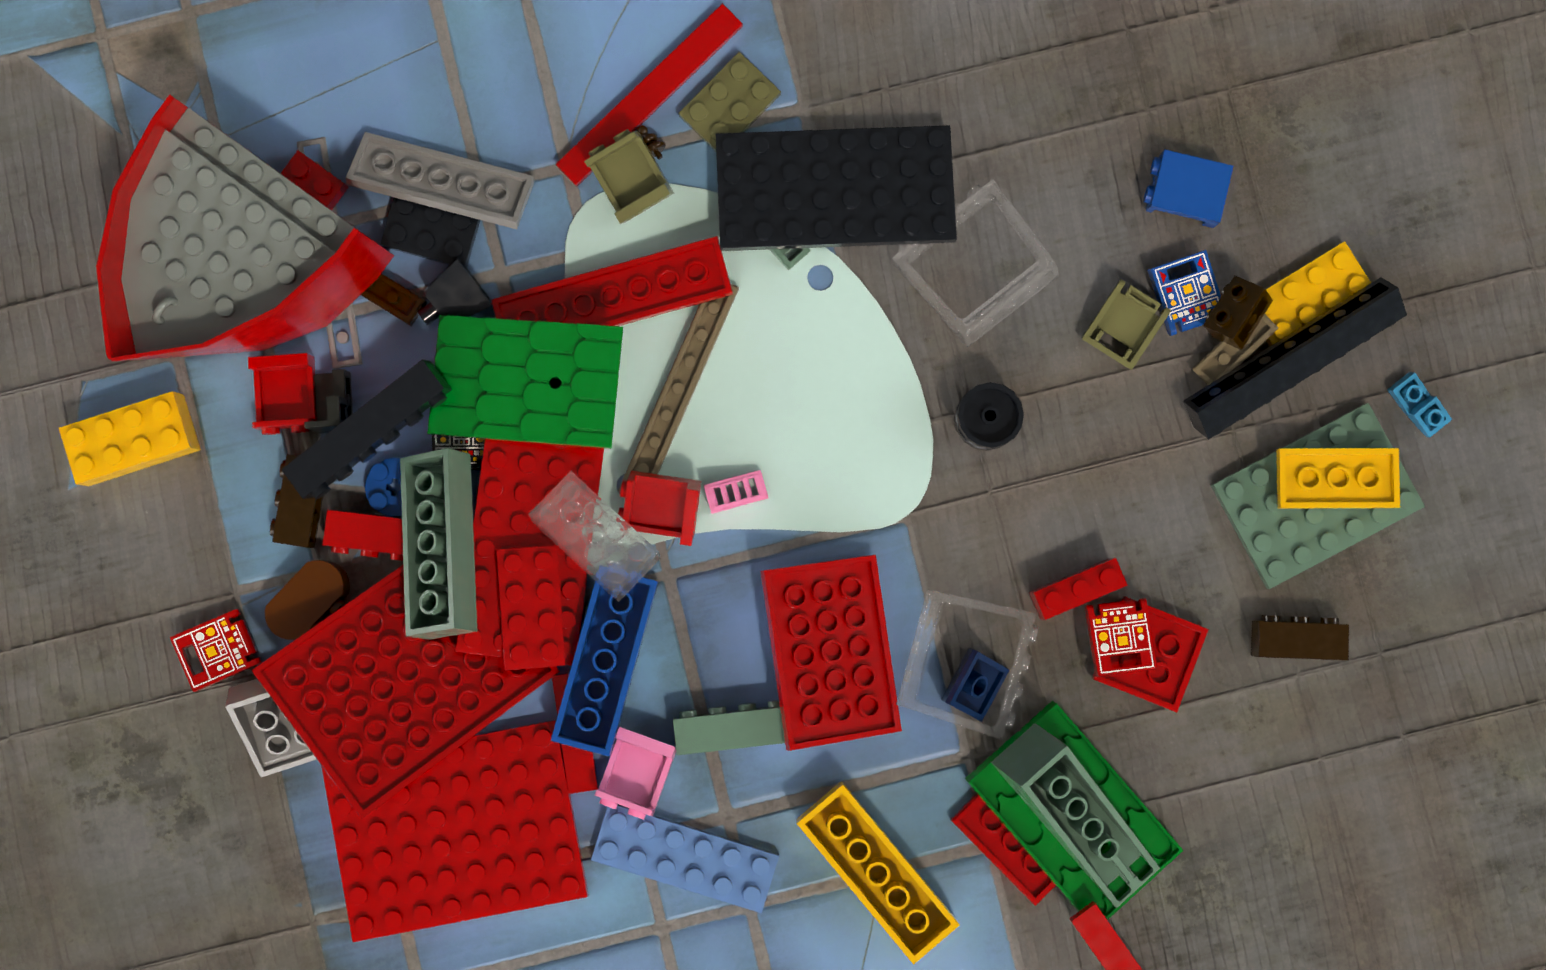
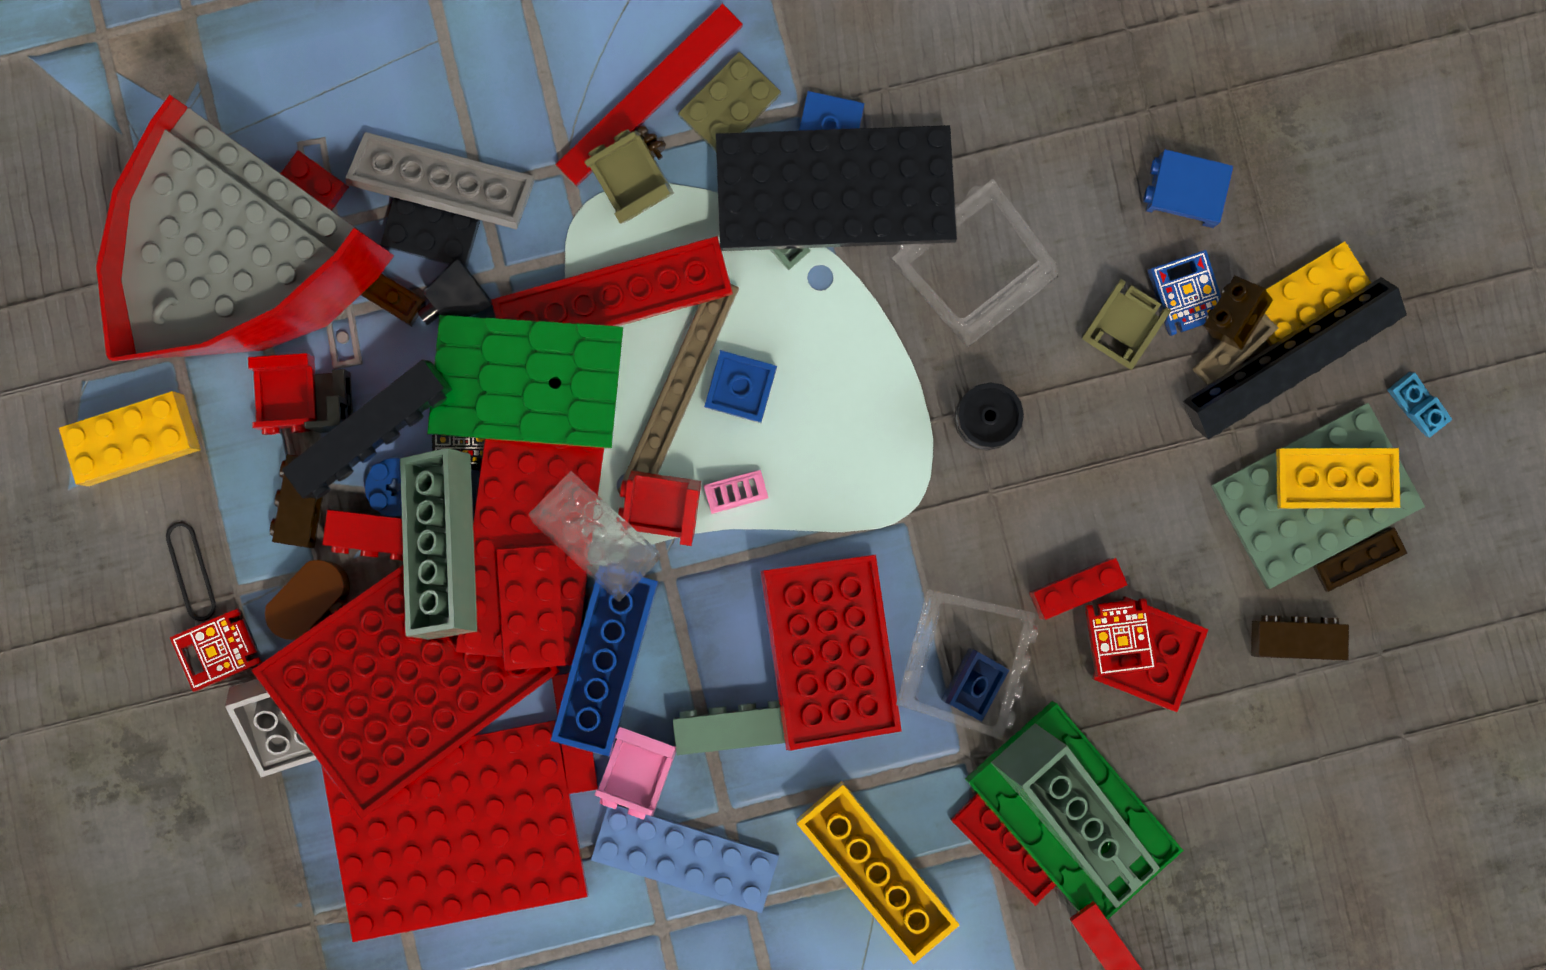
none -> black piece [166,522,216,621]
none -> blue plate [704,350,777,423]
none -> blue plate [799,91,865,131]
none -> dark brown tile [1313,527,1408,592]

